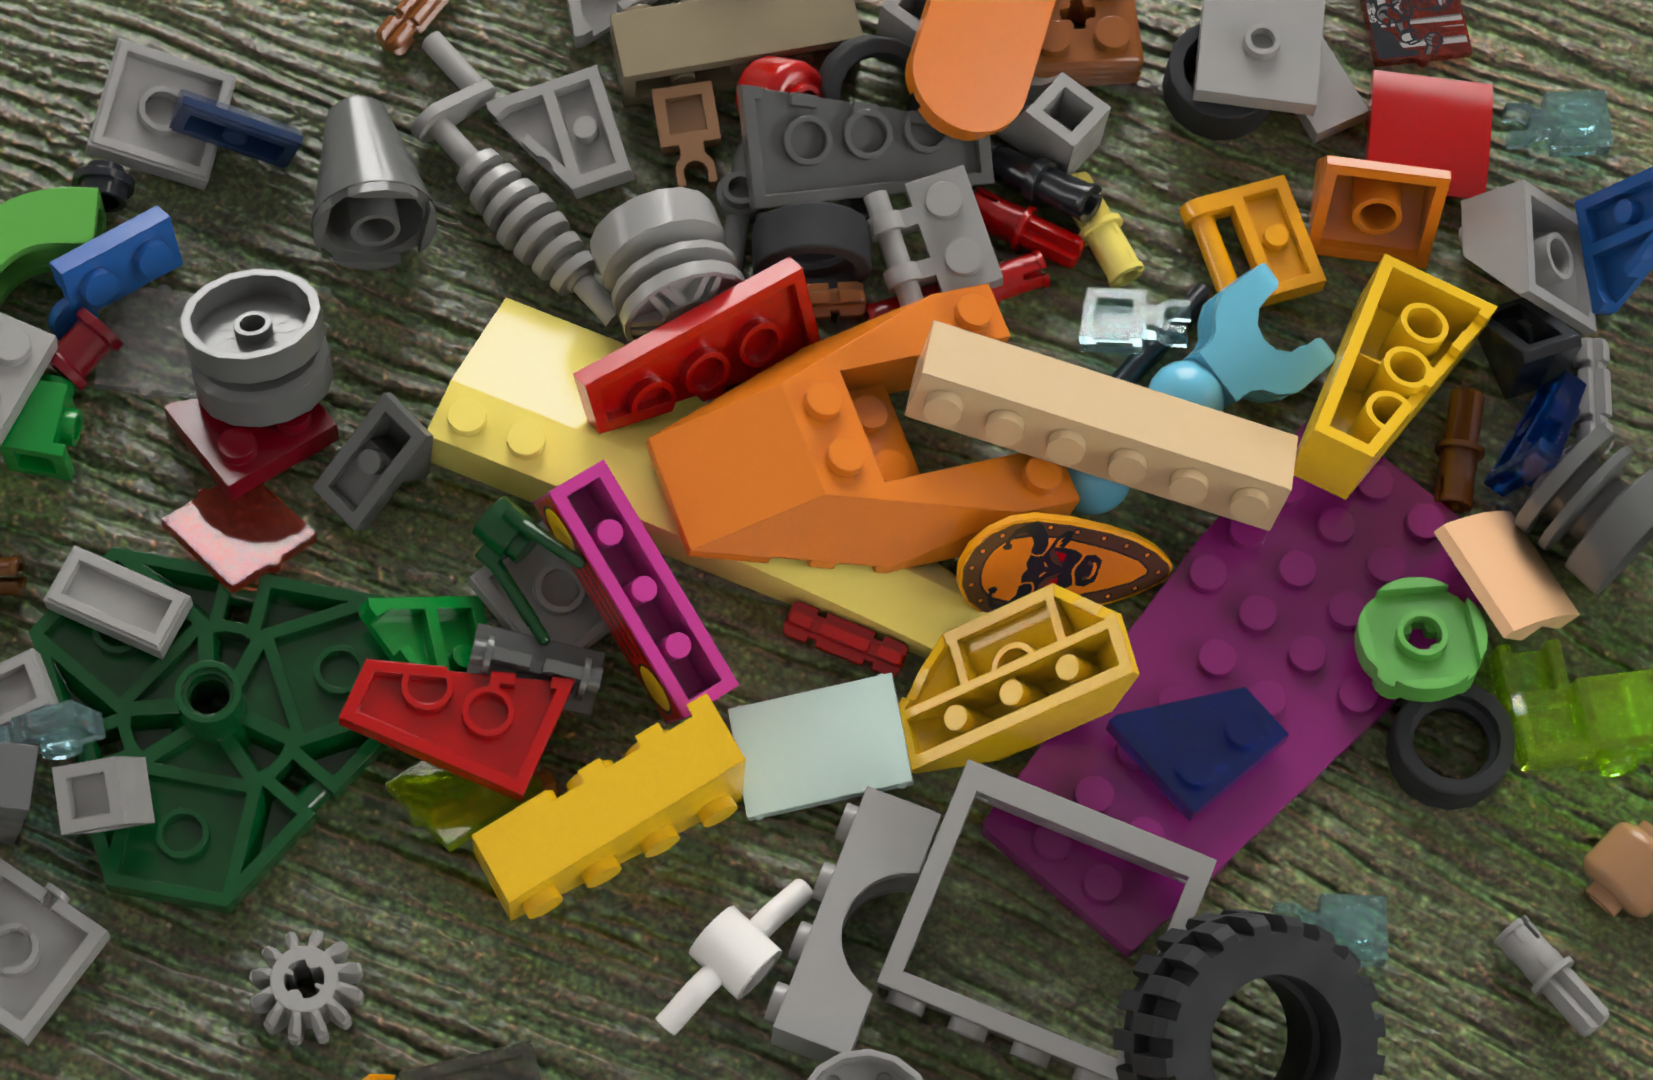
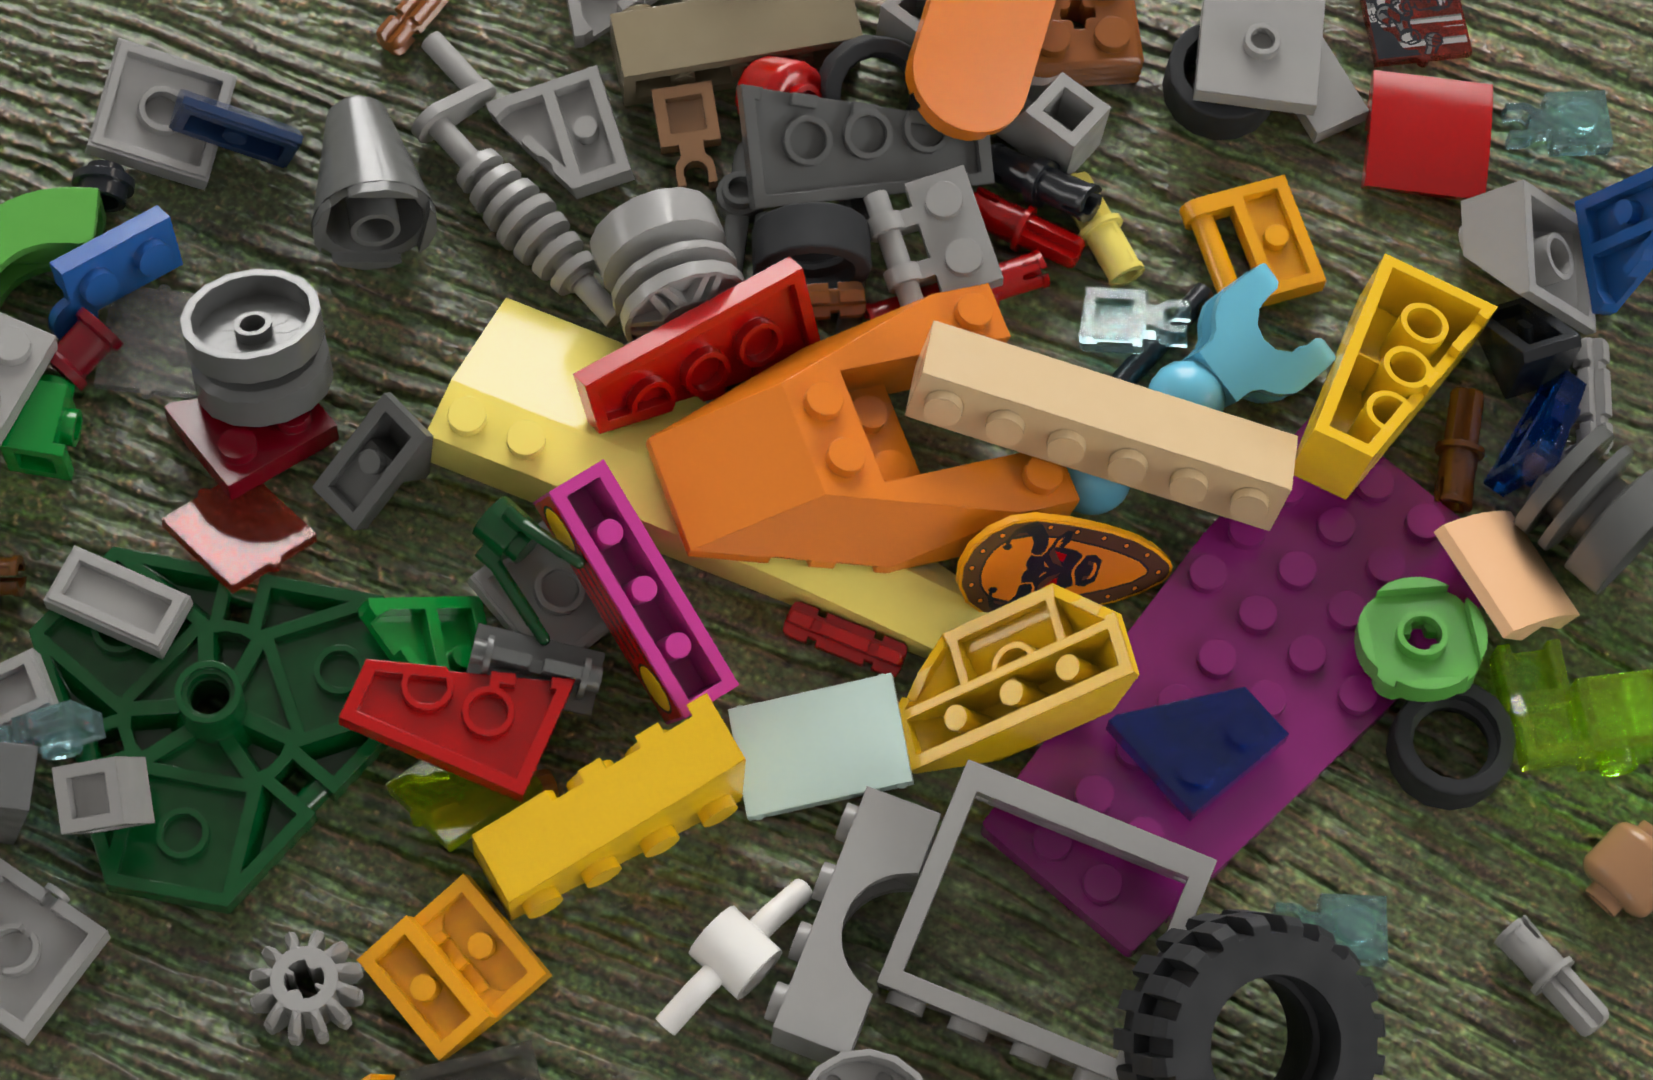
orange slope [1307,155,1451,269] -> none
none -> light orange slope [356,873,553,1062]

